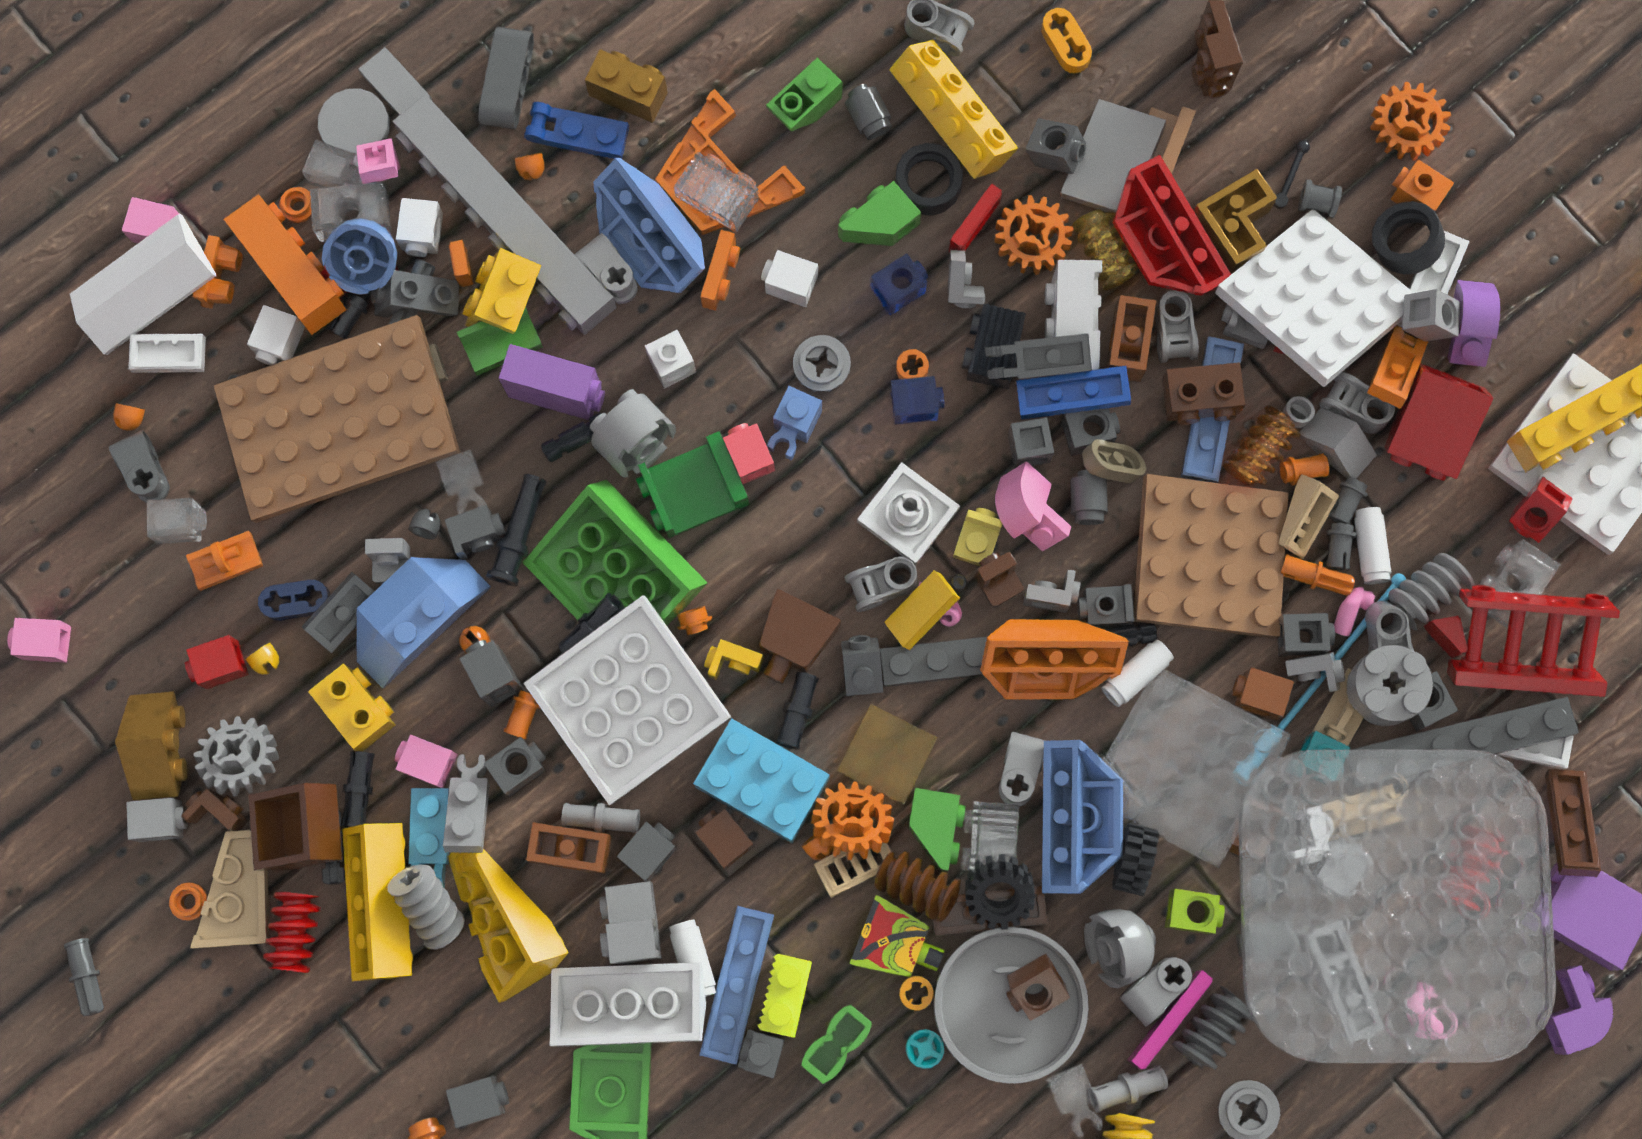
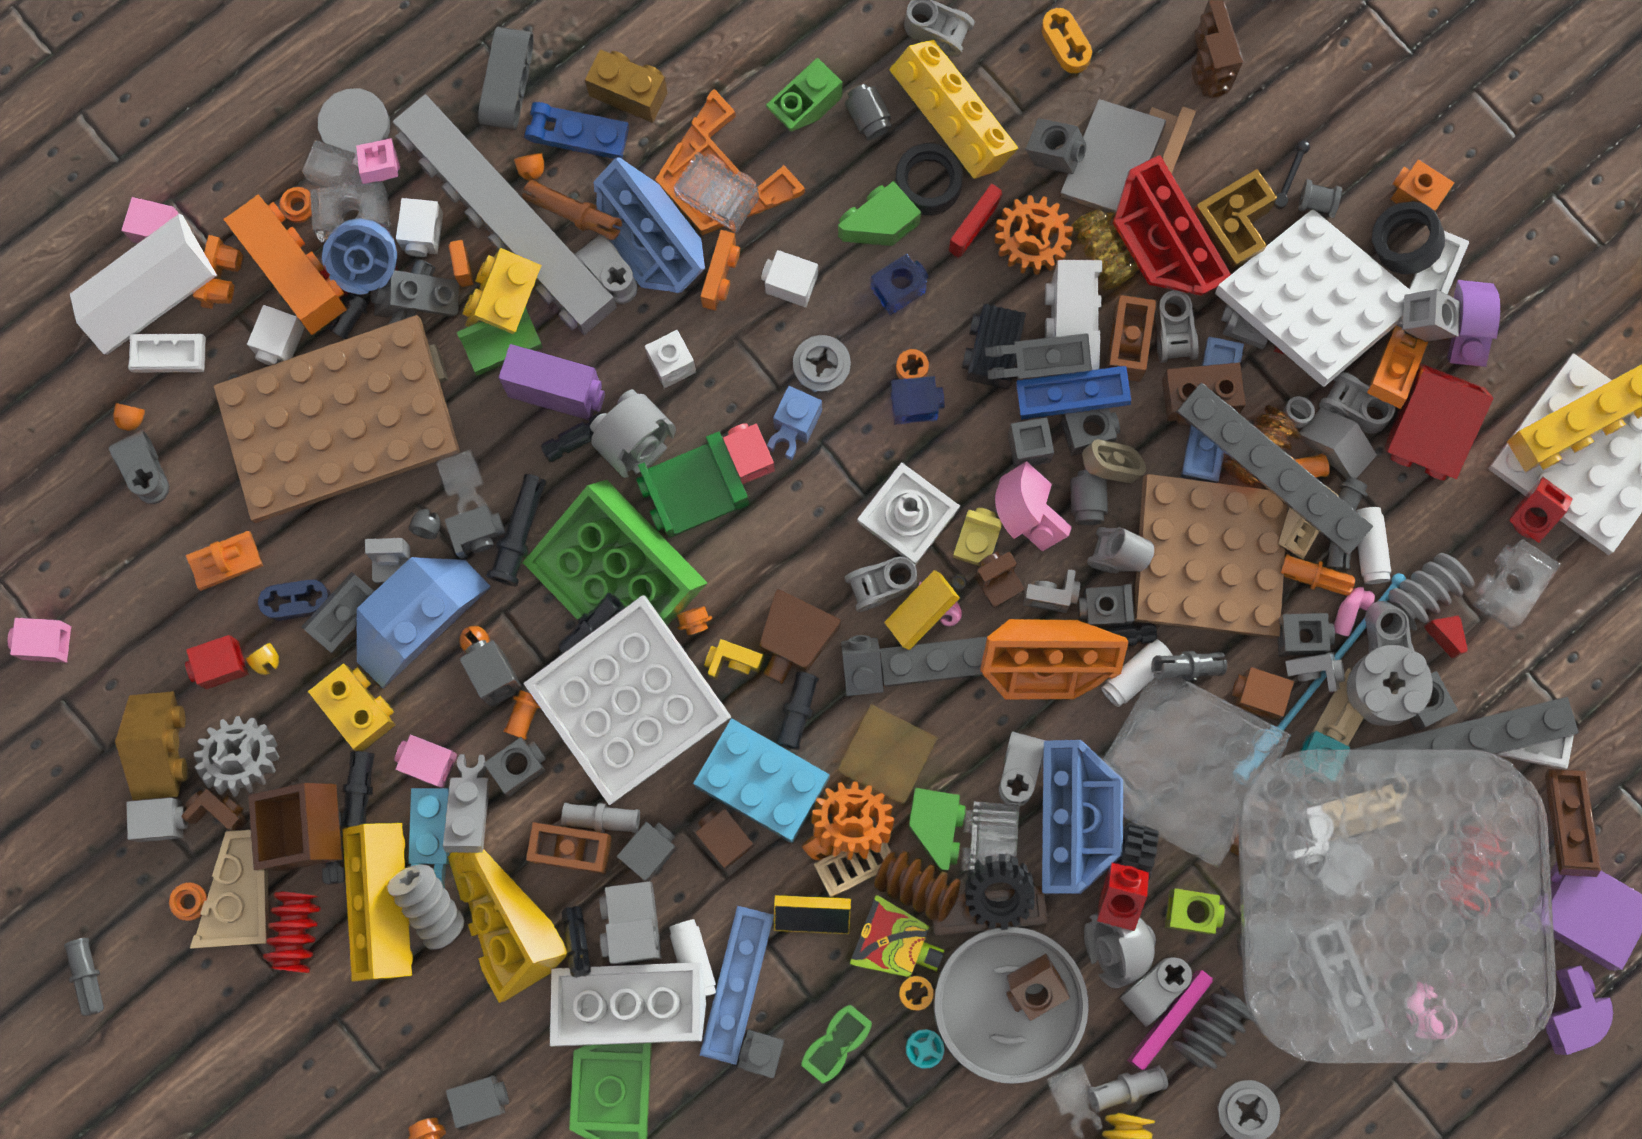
clear brick [147,498,207,544] -> none
light grey tile [358,47,432,115] -> none
neon yellow brick [758,954,812,1038] -> none
light grey bracket [947,250,985,308] -> none
orange gear [1370,82,1451,161] -> none
red fence [1447,585,1620,697] -> none
none -> dark orange pin [522,180,622,240]
none -> black axle [562,906,591,978]
none -> black tile [774,895,851,934]
none -> light grey piece [1087,527,1154,573]
none -> red brick [1097,862,1149,931]
none -> dark grey pin [1151,651,1227,681]
none -> dark grey plate [1176,382,1373,555]

